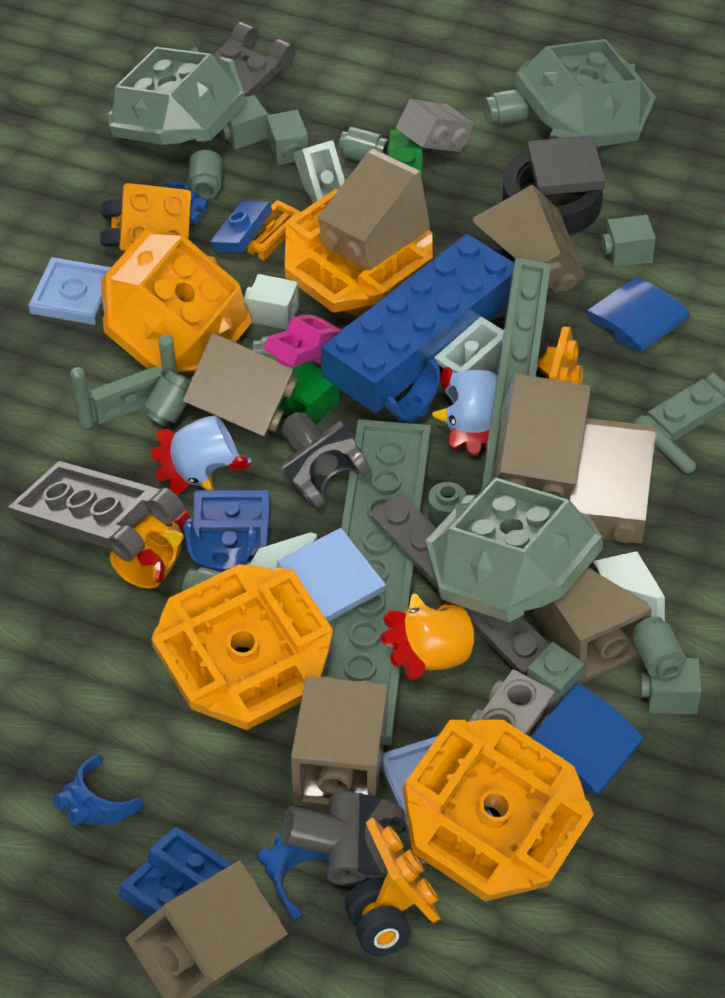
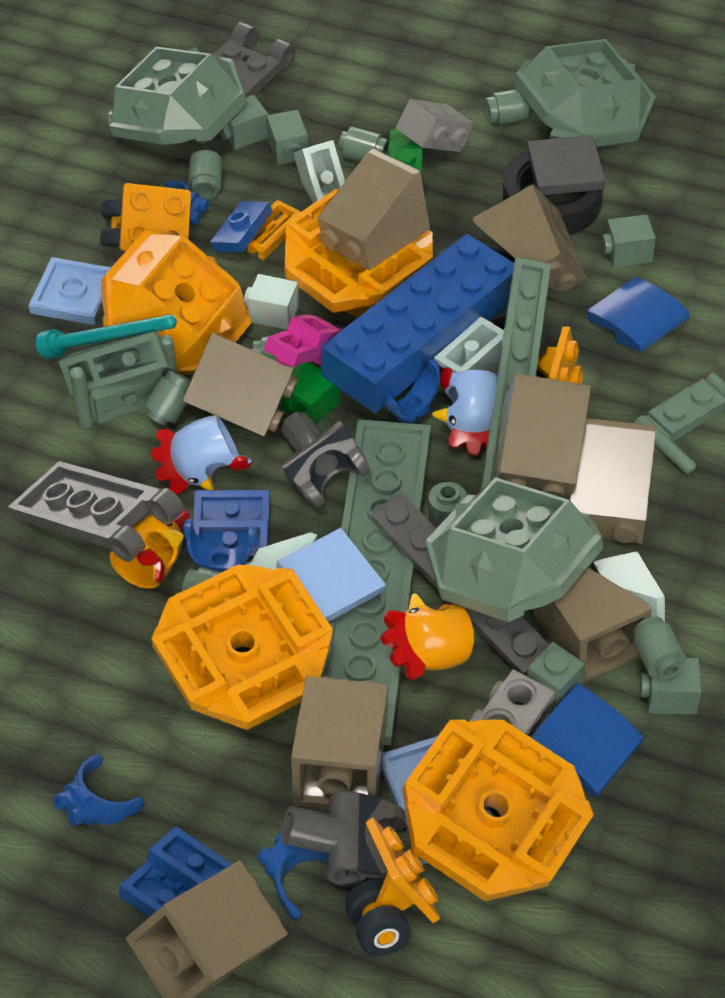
none -> teal piece [36,314,177,359]
none -> sand green slope [58,331,169,395]

